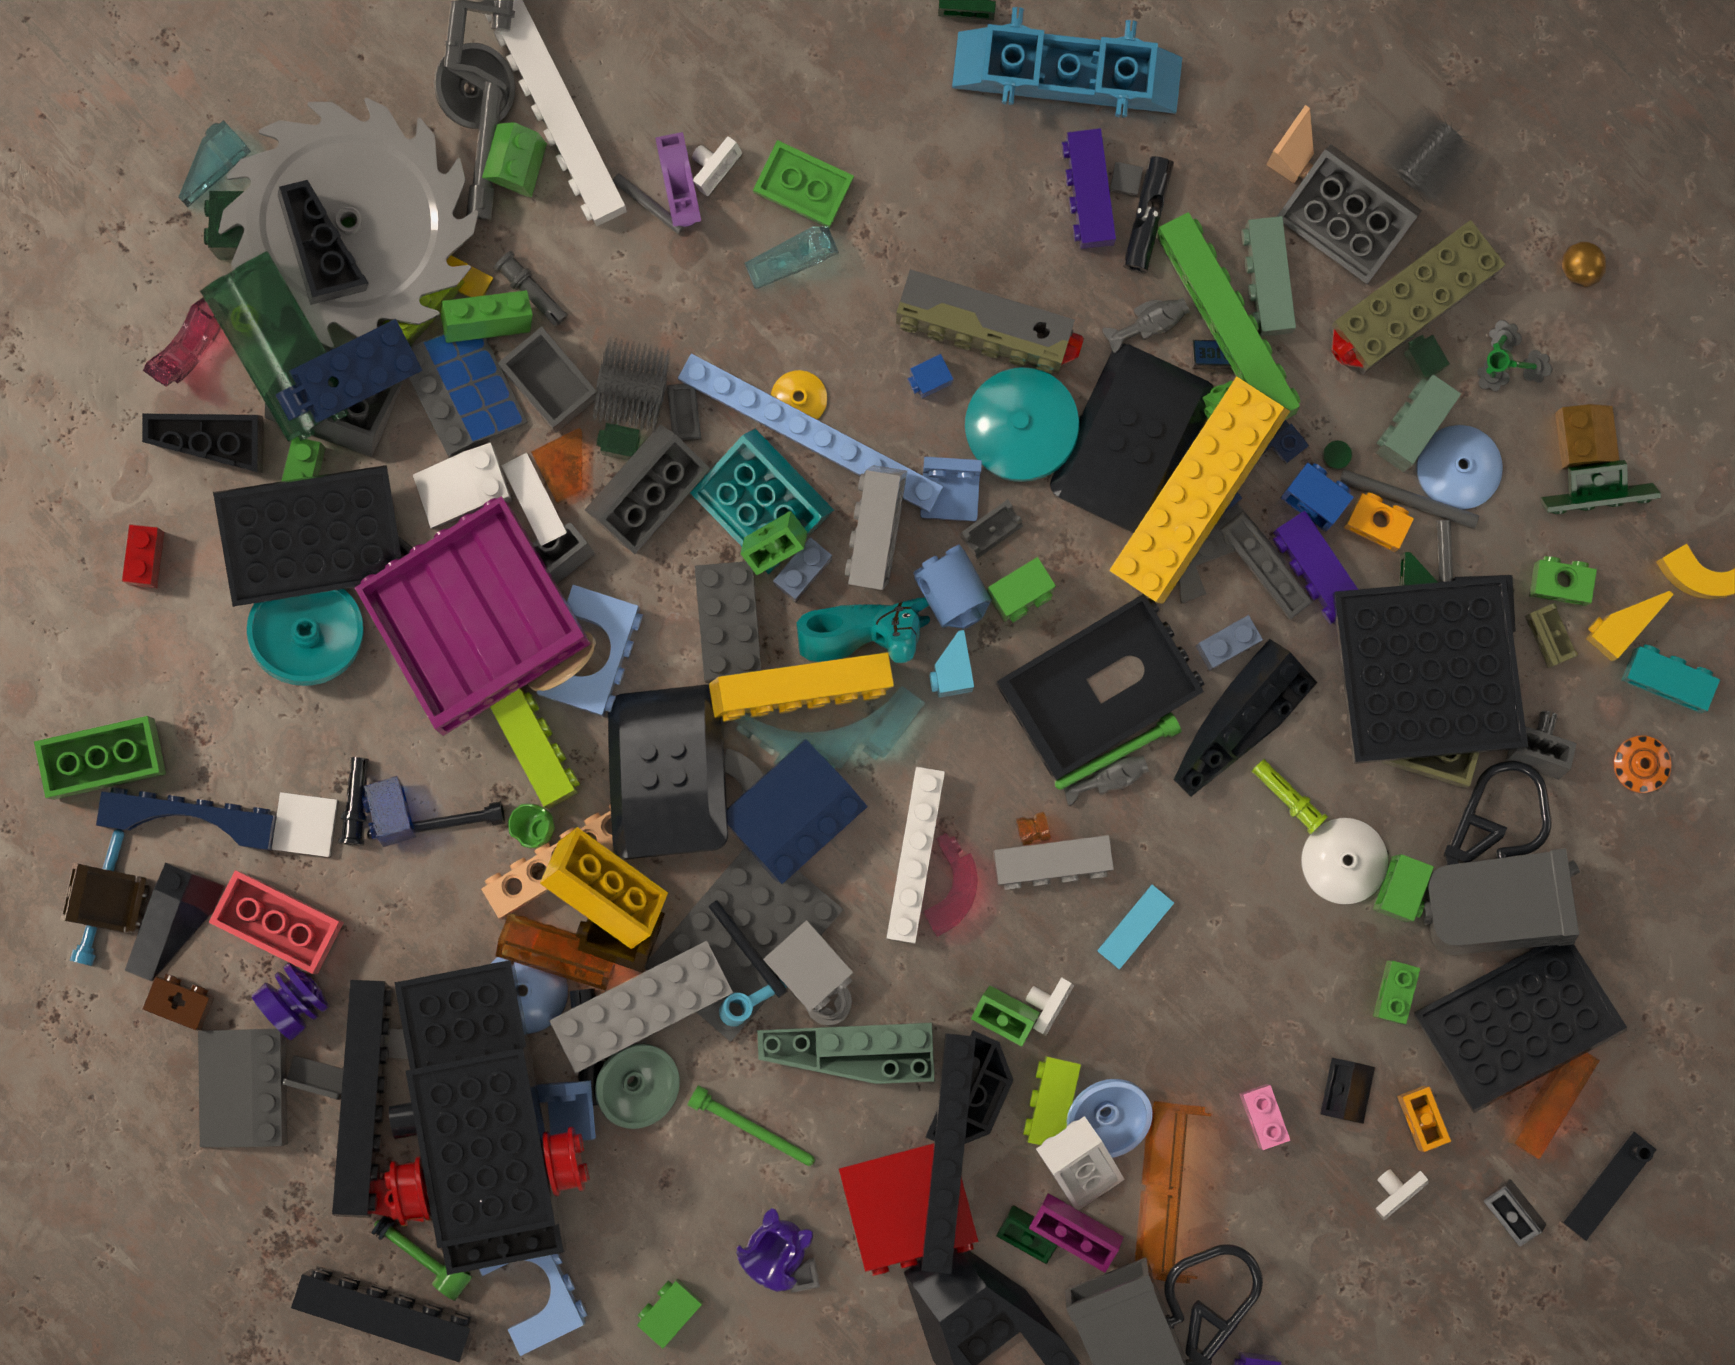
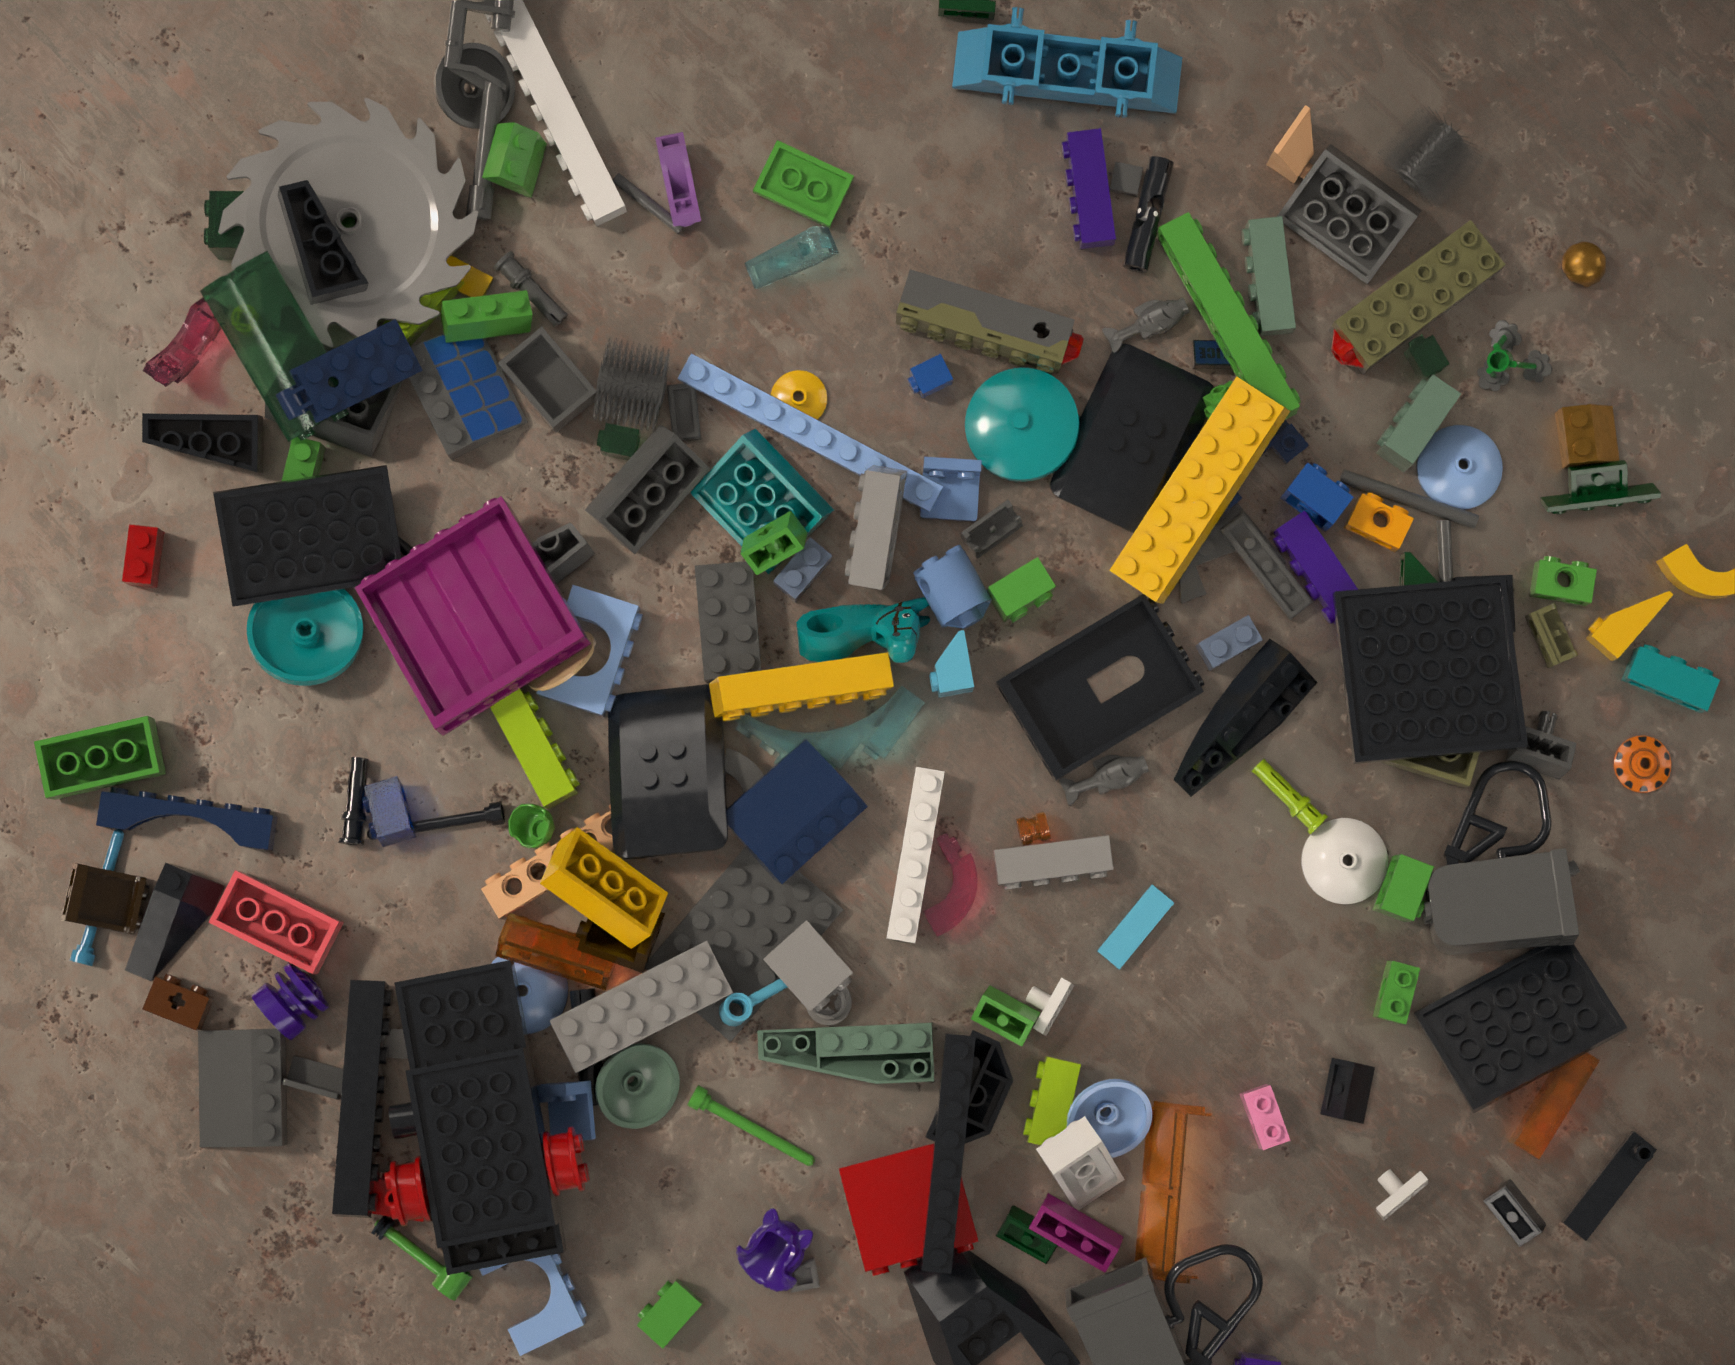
clear light blue slope [179,120,251,208] -> none
white tile [272,792,339,857] -> none
black brick [291,1266,477,1363] -> none
white slope [413,443,512,529] -> none
white sticker [501,453,567,546] -> none
clear orange wing [531,427,583,504] -> none
white tile [692,137,742,197] -> none
black bar [708,900,788,998] -> none
bright green piece [1055,712,1182,790] -> none
dark green tile [1322,440,1352,470] -> none
light orange brick [1397,1086,1451,1152] -> none

